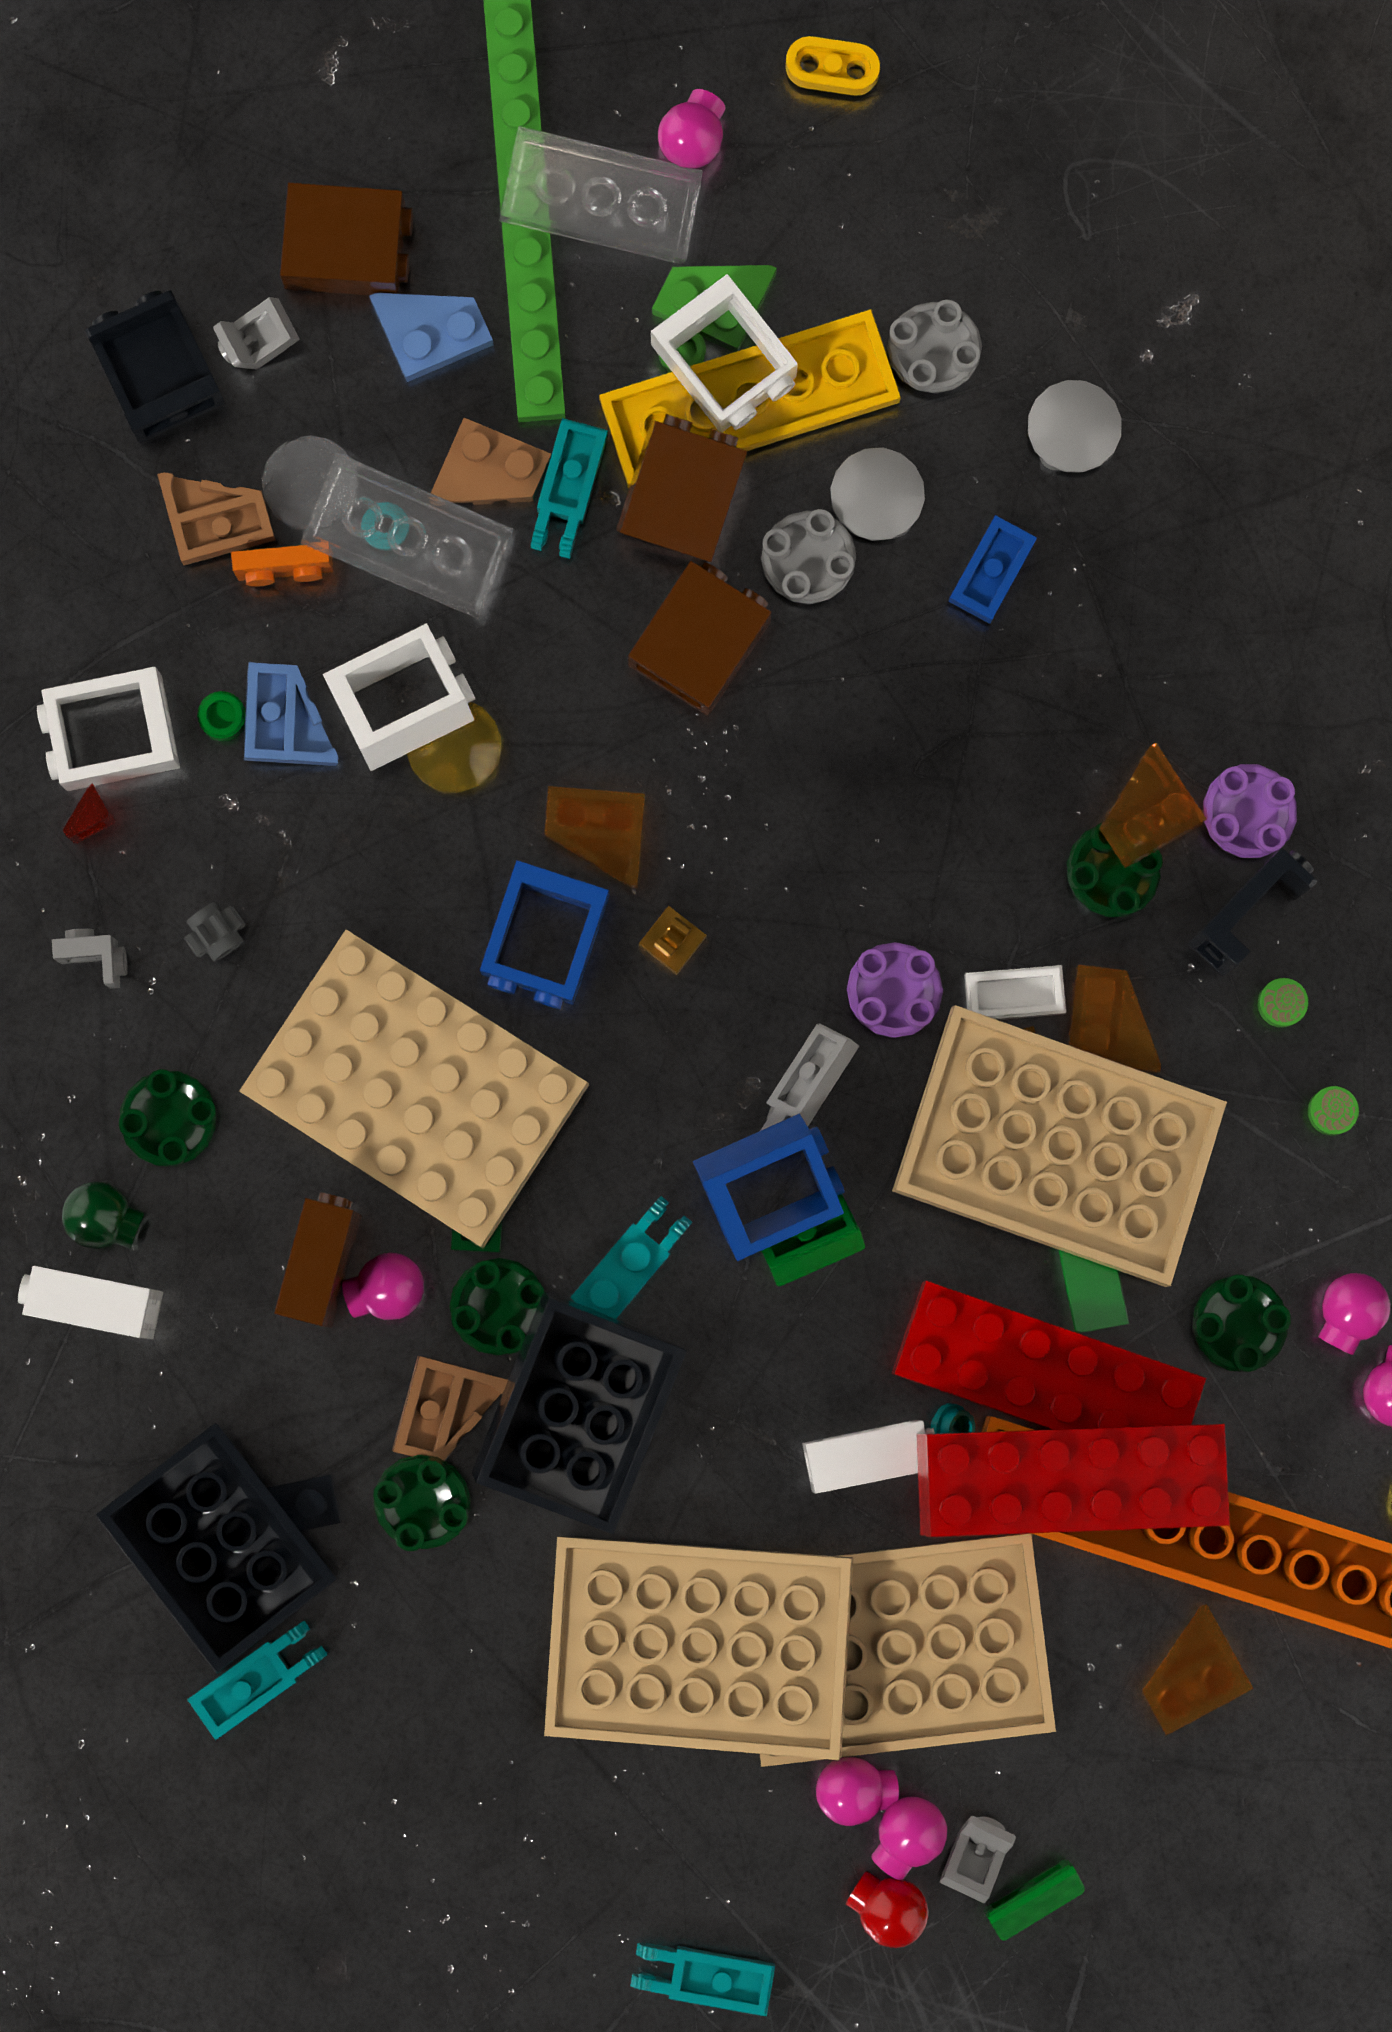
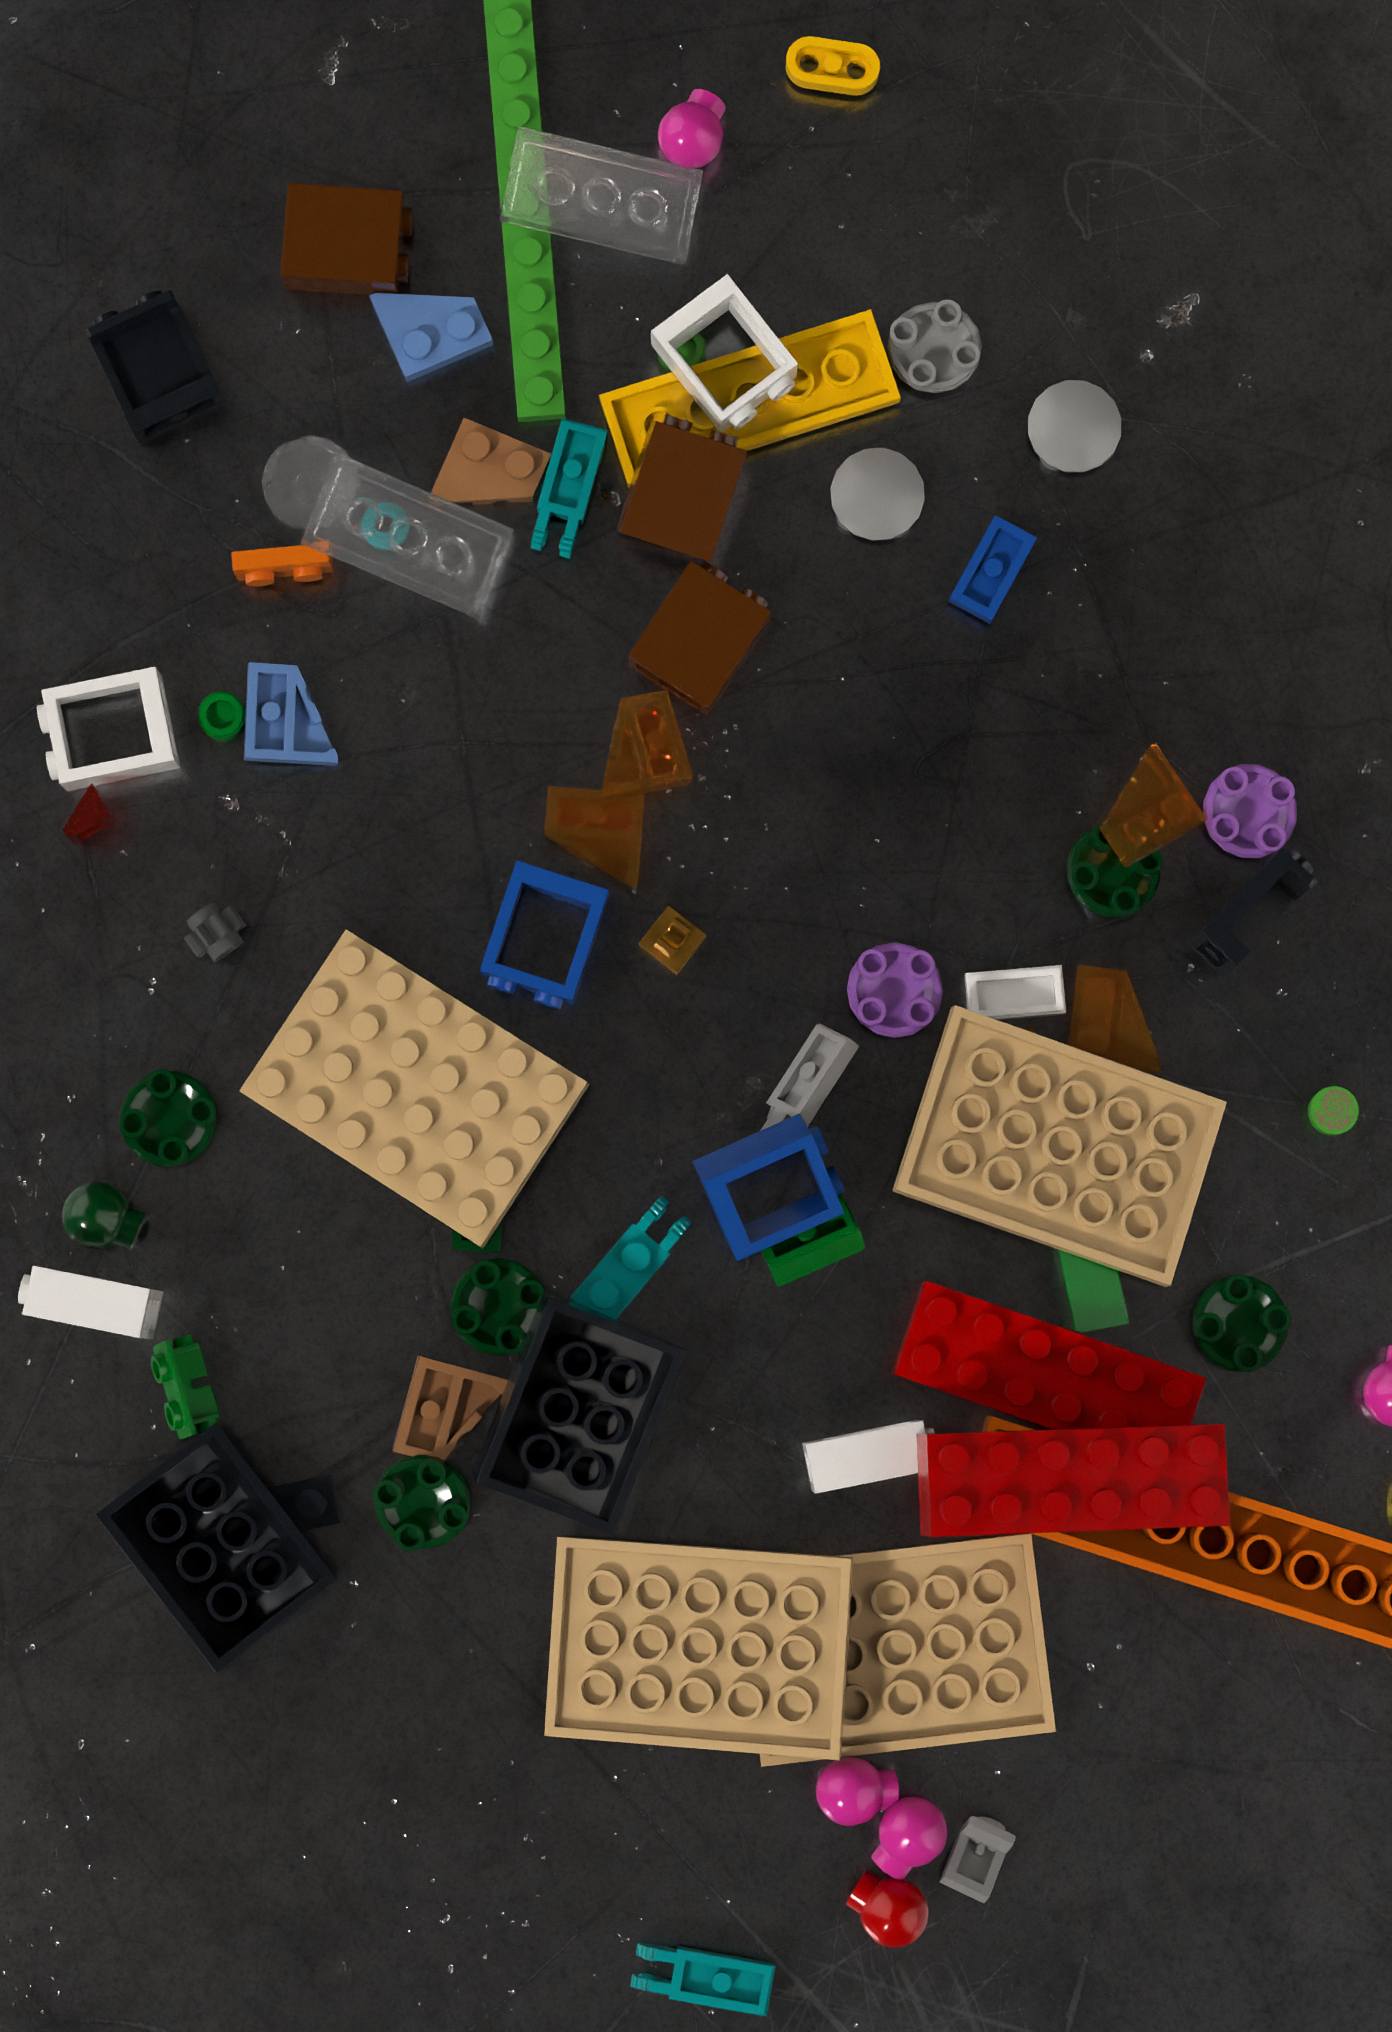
light grey bracket [52,929,127,989] -> none
medium nougat wing [157,472,276,566] -> none
teal hinge [187,1621,328,1740] -> none
light grey bracket [213,297,300,369] -> none
reddish brown brick [274,1192,362,1328] -> none
white window [323,623,475,771] -> none
dark pink piece [342,1252,424,1320] -> none
clear yellow dish [407,702,501,794] -> none
bright green wing [652,265,777,352] -> none
light grey dish [761,509,856,604] -> none
teal plate [930,1403,975,1434] -> none
green slope [984,1859,1085,1941] -> none
clear orange wing [1142,1604,1254,1736] -> none
bright green tile [1257,978,1308,1028] -> none
dark pink piece [1318,1273,1391,1355] -> none
none -> green hinge [151,1334,220,1440]
none -> clear orange wing [600,690,693,803]

